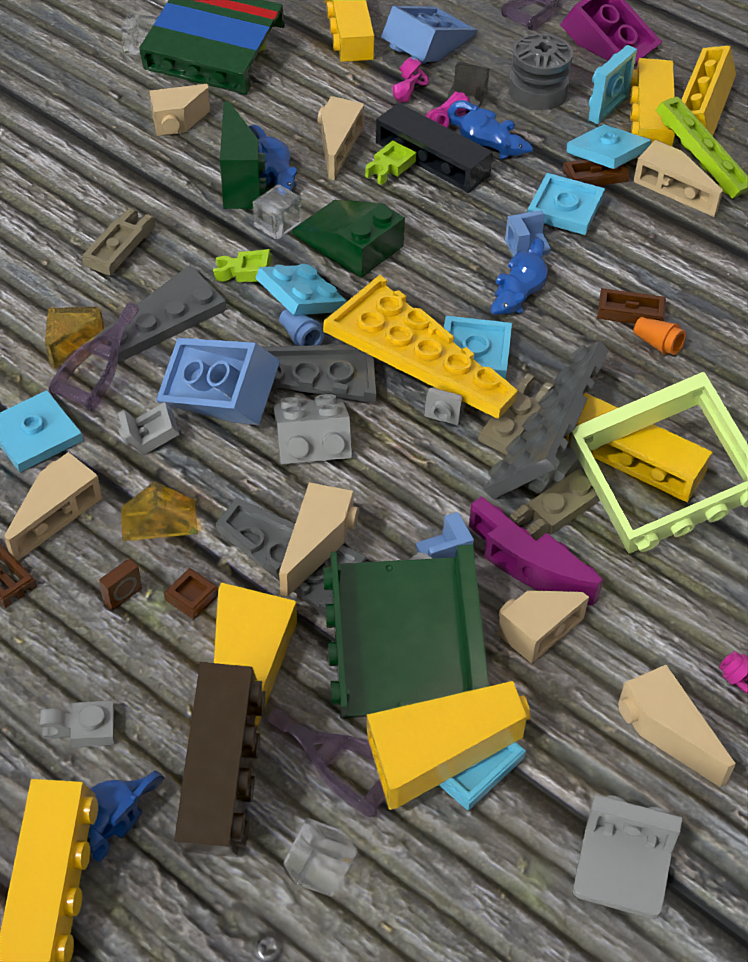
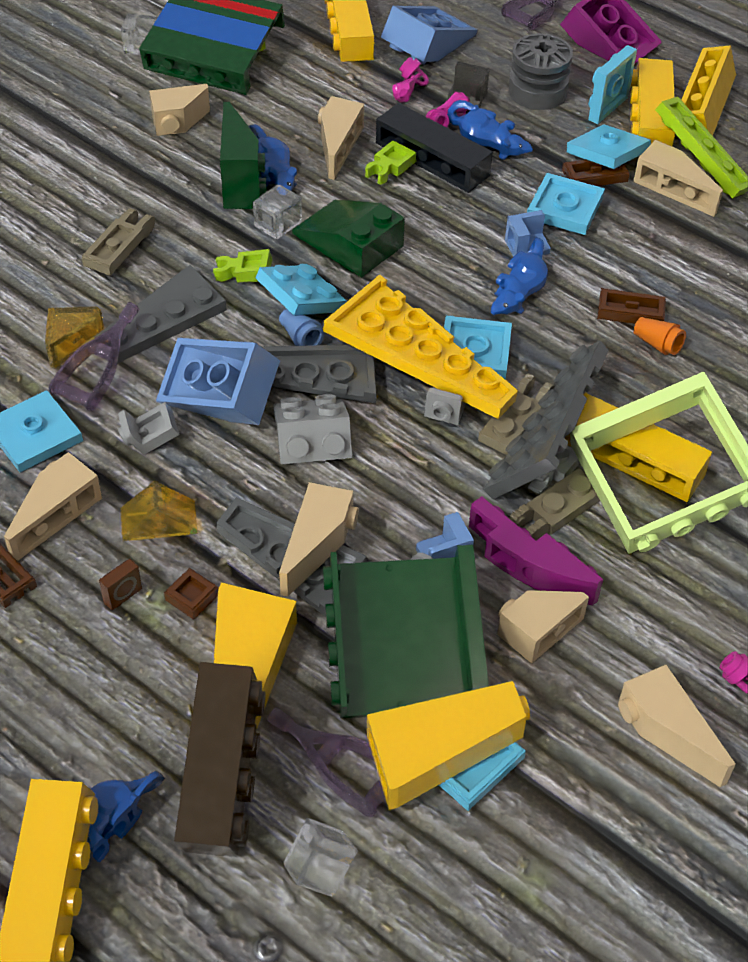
light grey plate [40,701,114,747] -> none
light grey bracket [573,794,682,919] -> none

